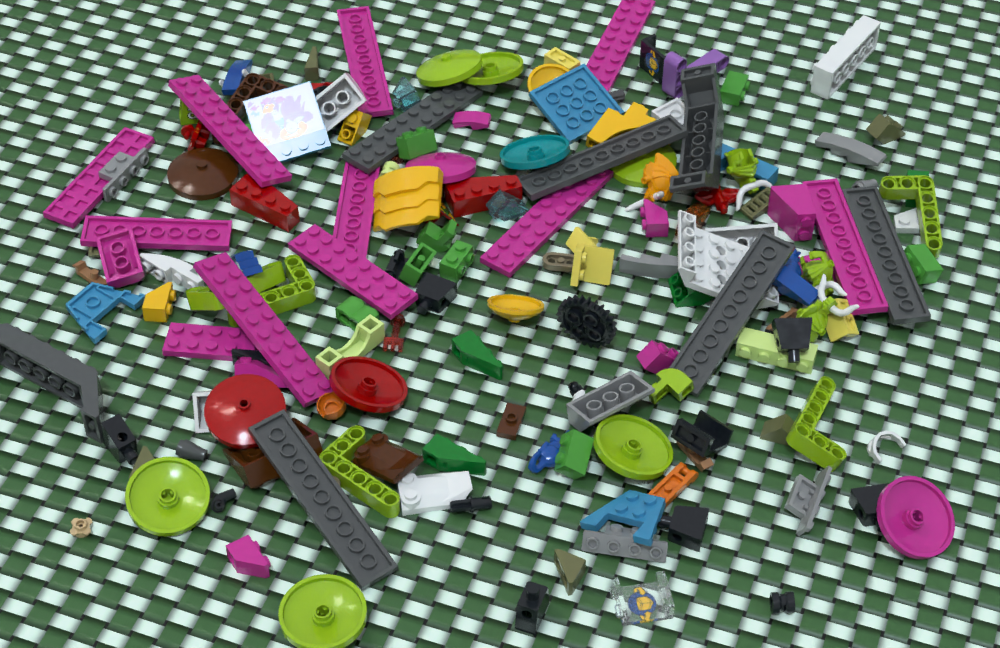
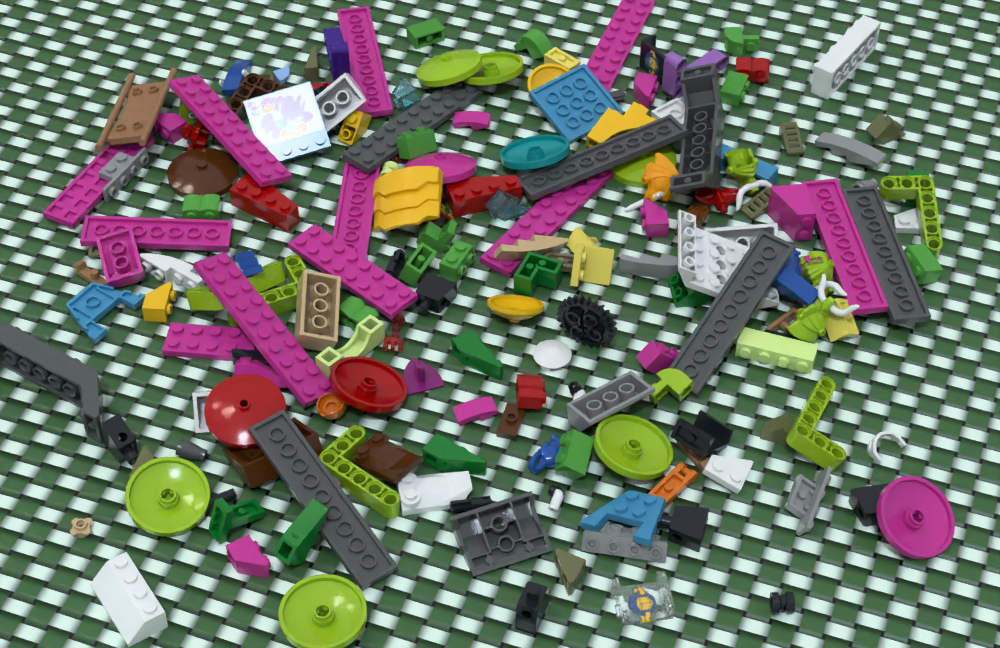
black torso [772,317,812,363] -> none
none -> white slope [90,552,168,647]
none -> medium nougat piece [95,68,177,151]
none -> dark pink slope [152,113,187,144]
none -> bright green brick [182,194,222,220]
none -> green bracket [208,498,266,544]
none -> light blue tile [273,66,290,84]
none -> green slope [273,498,330,566]
none -> tan brick [294,269,341,351]
none -> dark purple beam [323,27,350,82]
none -> magenta shield [403,358,445,396]
none -> bright green brick [406,18,445,50]
none -> dark grey piece [450,491,553,577]
none -> dark pink slope [452,396,499,426]
none -> tan slope [494,235,568,260]
none -> bright green brick [514,29,553,60]
none -> green brick [514,251,563,297]
none -> red brick [516,374,547,409]
none -> white dish [533,340,572,371]
none -> white arm [548,484,563,512]
none -> dark pink slope [633,72,660,109]
none -> white wing [702,455,754,494]
none -> bright green brick [723,27,760,56]
none -> red brick [735,57,770,83]
none -> olive slope [779,122,804,156]

